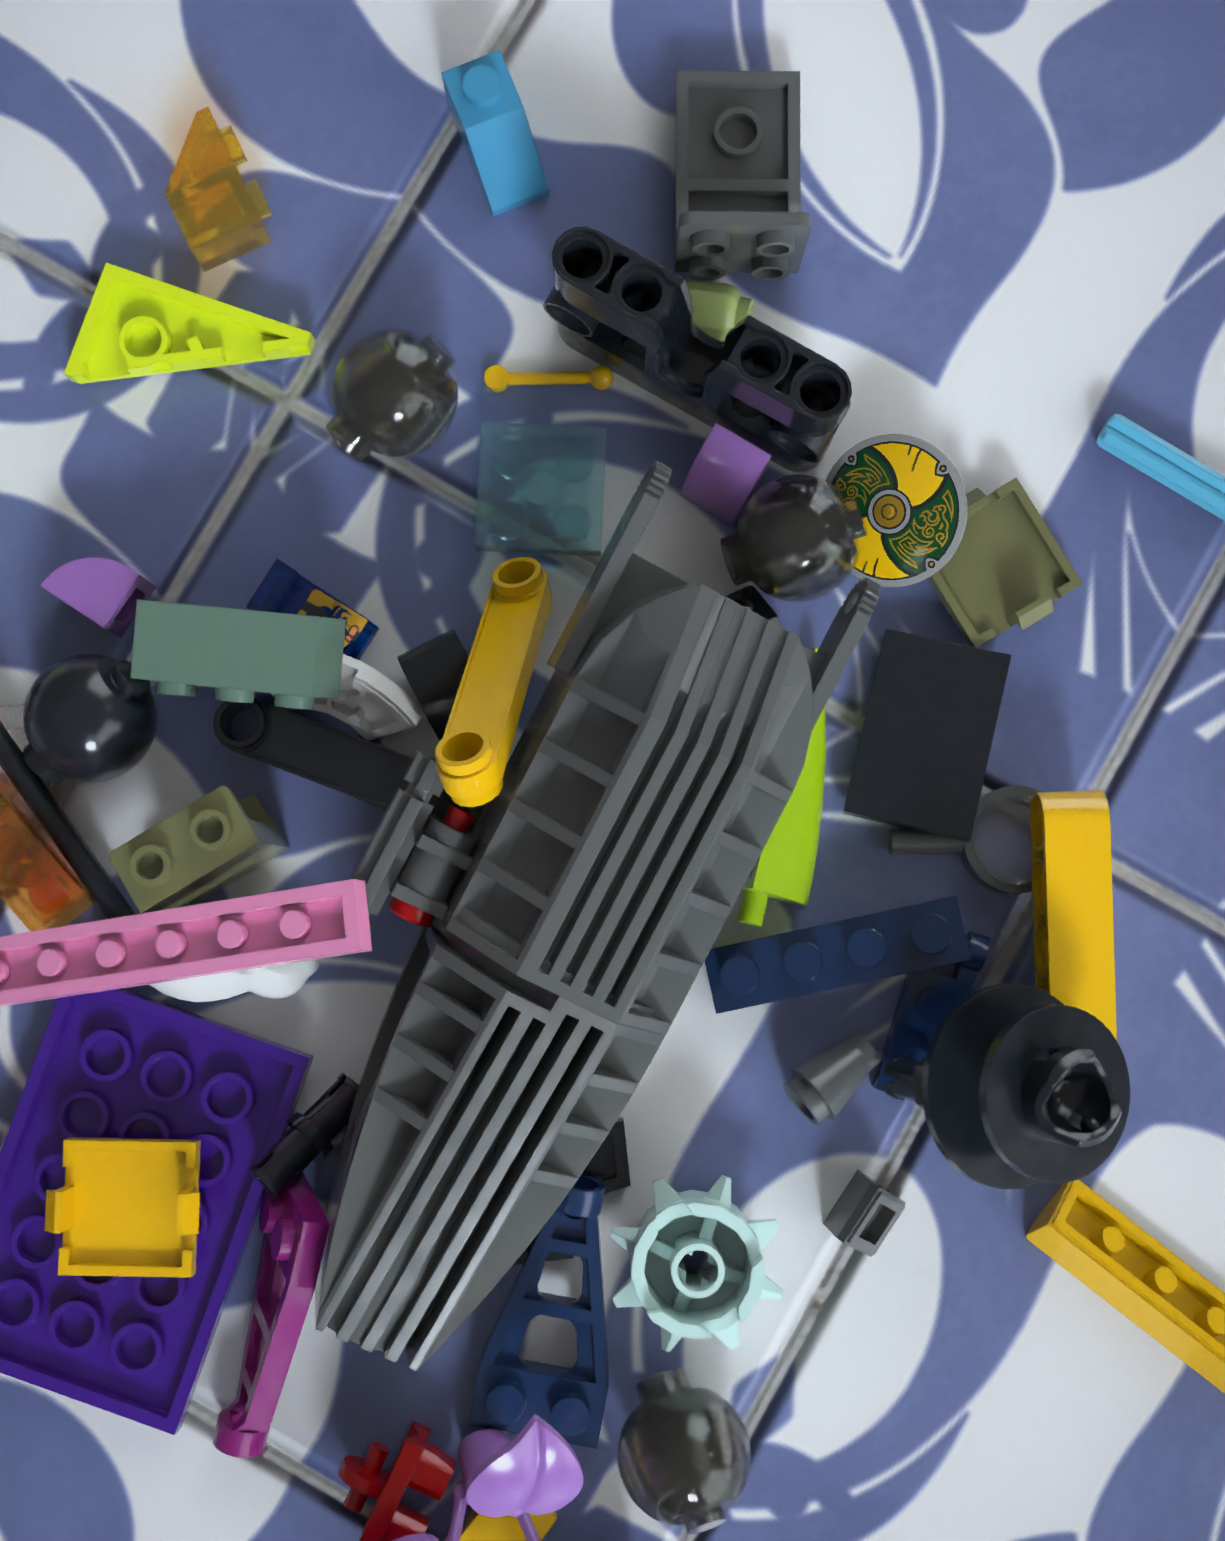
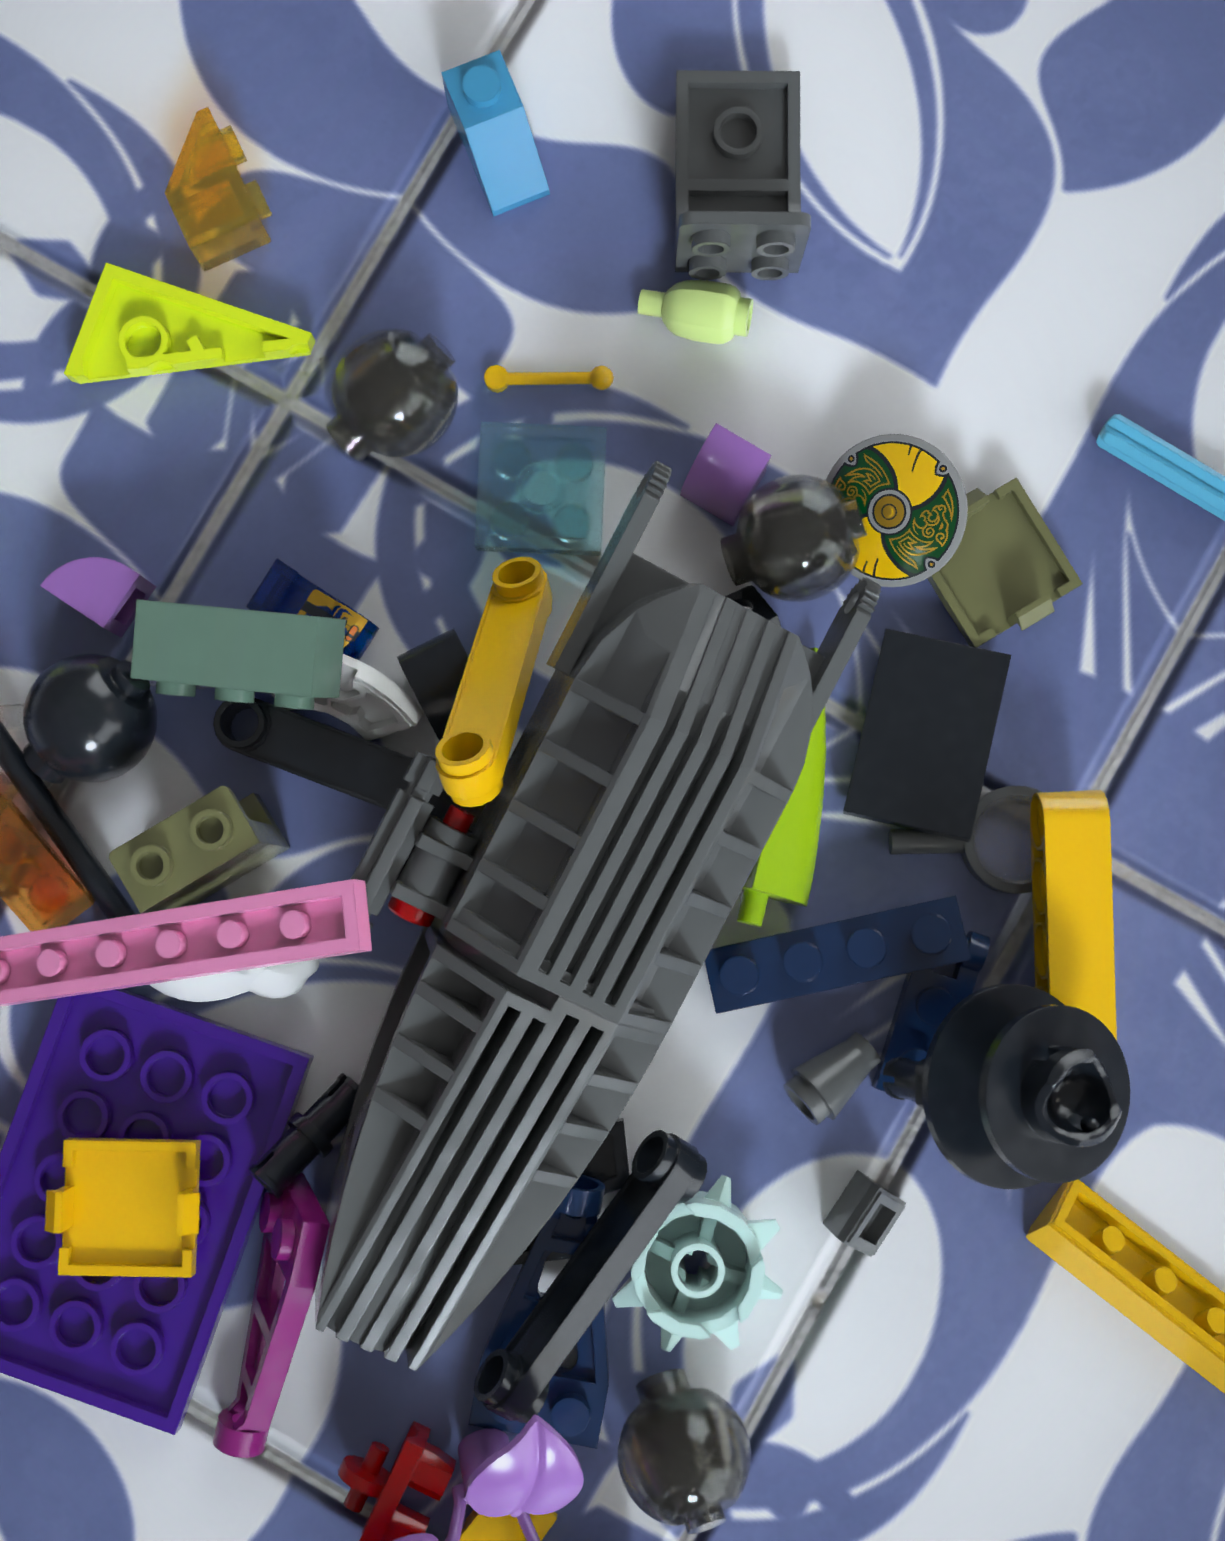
black connector [543,226,852,472] -> none
none -> black piece [474,1130,707,1423]

